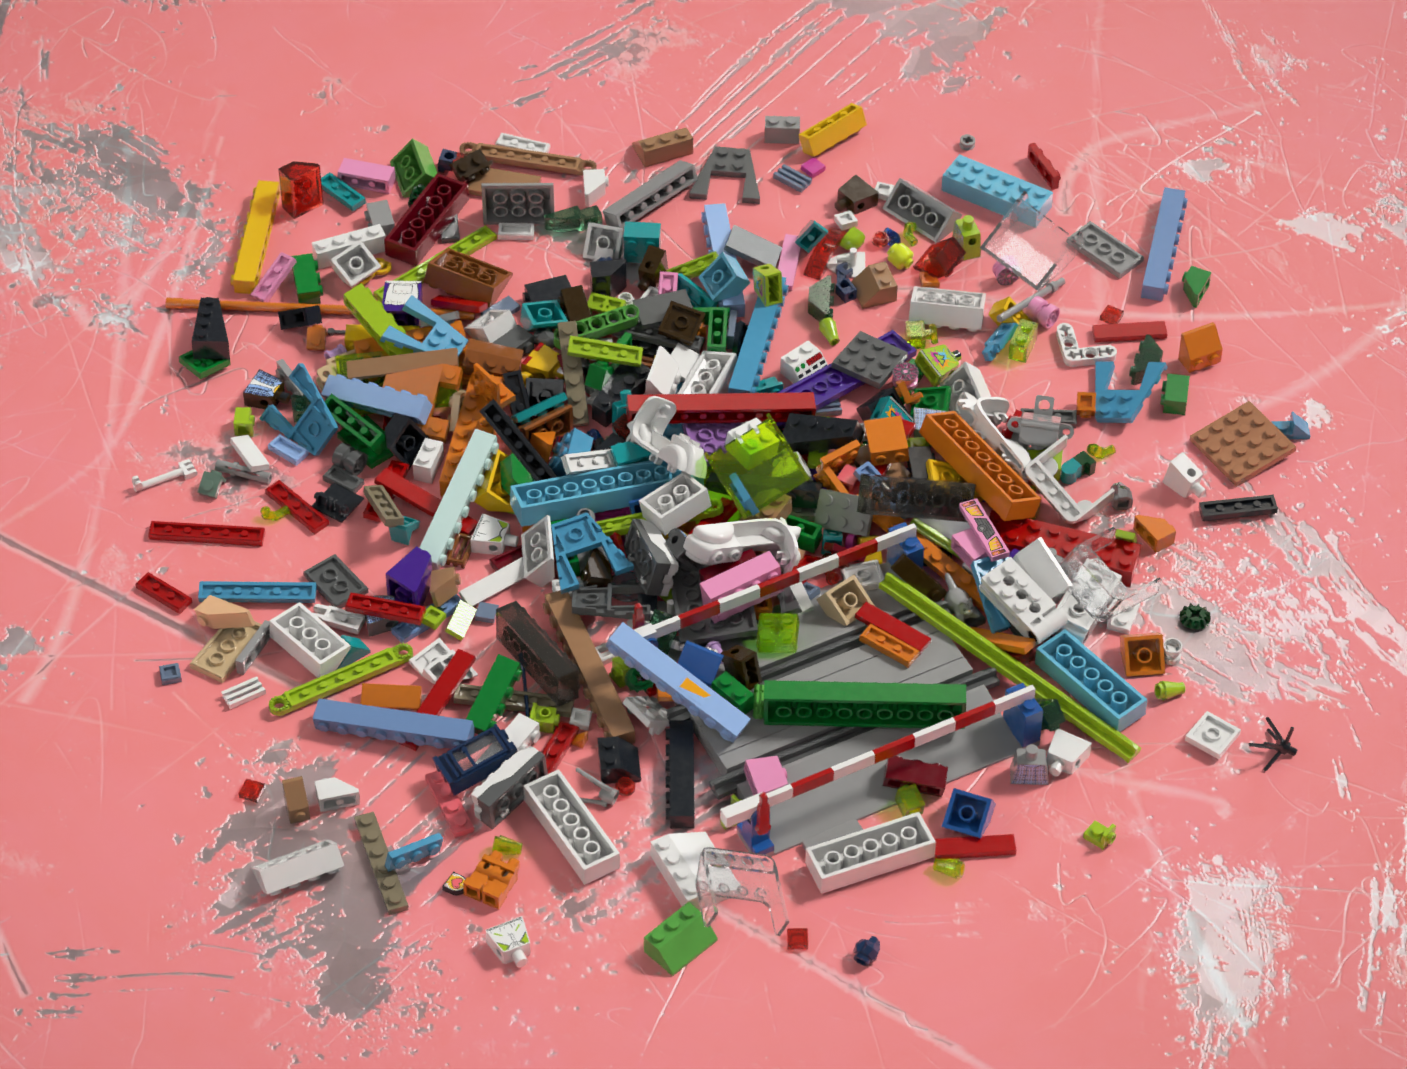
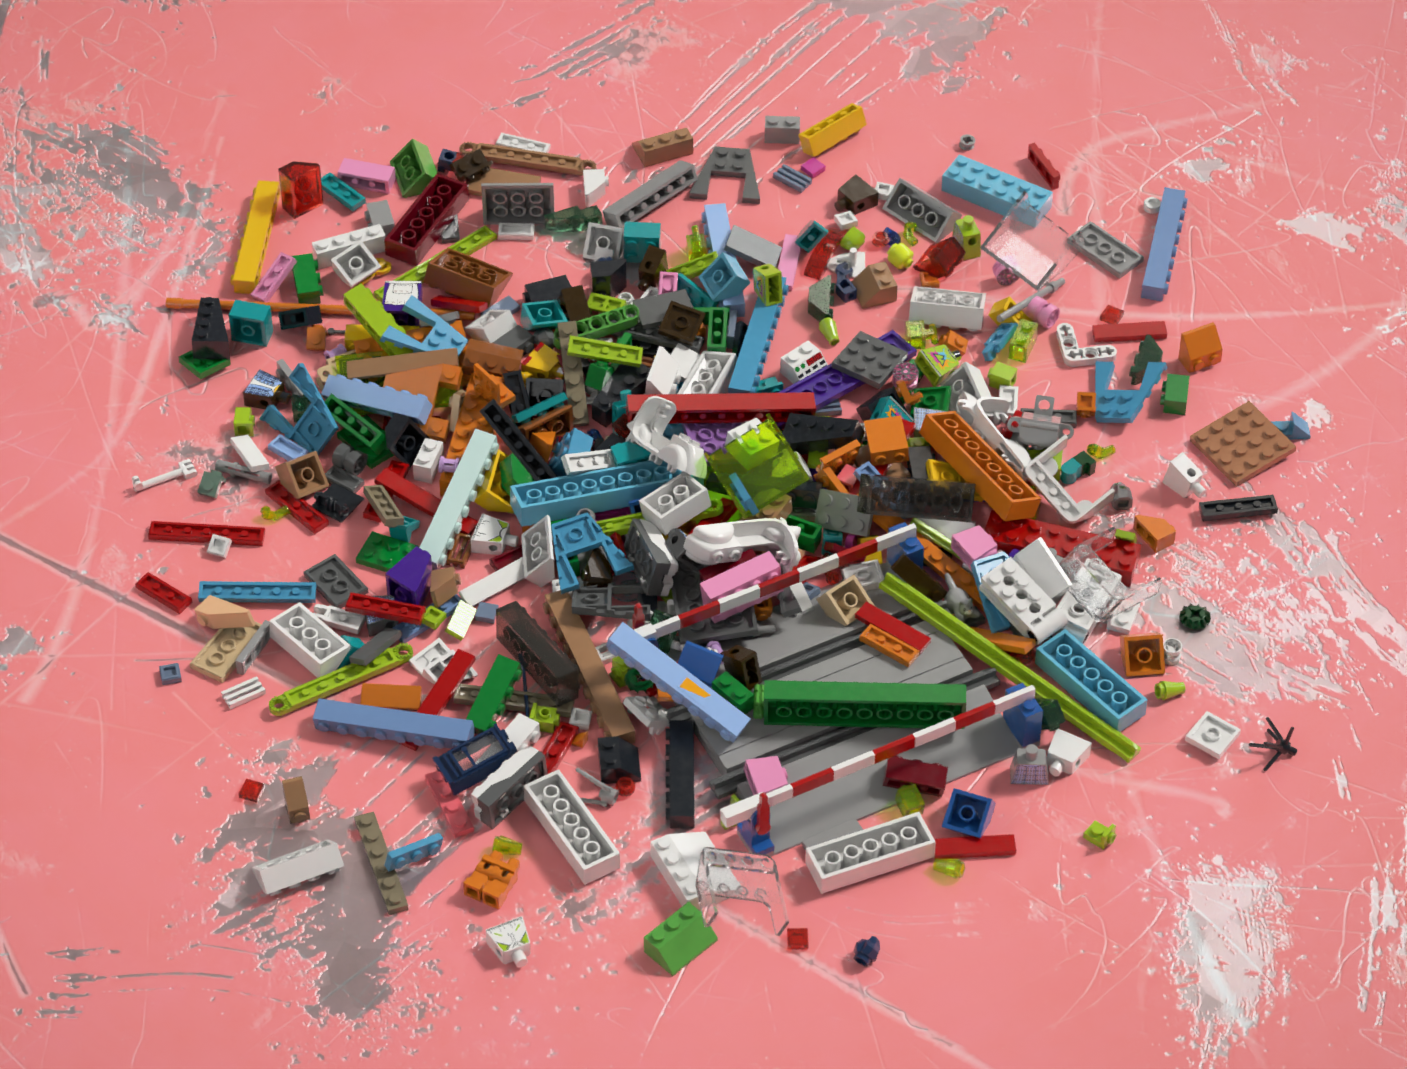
white slope [315,777,360,812] -> none
dark green gear [408,184,425,208] -> none
tile [442,872,466,895] -> none
clear neon green brick [756,613,800,653] -> none
tile [959,498,1010,562] -> none
green slope [1182,265,1212,308] -> none
none -> white tile [207,534,232,558]
none -> teal brick [229,300,273,347]
none -> medium nougat slope [275,451,329,499]
none -> dark grey tile [349,627,402,666]
none -> green plate [356,531,420,572]
none -> lavender bush [438,456,460,473]
none -> clear neon green brick [686,225,707,261]
none -> orange bracket [938,330,968,356]
none -> lime brick [987,361,1018,390]
none -> white plate [999,385,1018,417]
none -> white tile [1143,197,1161,214]

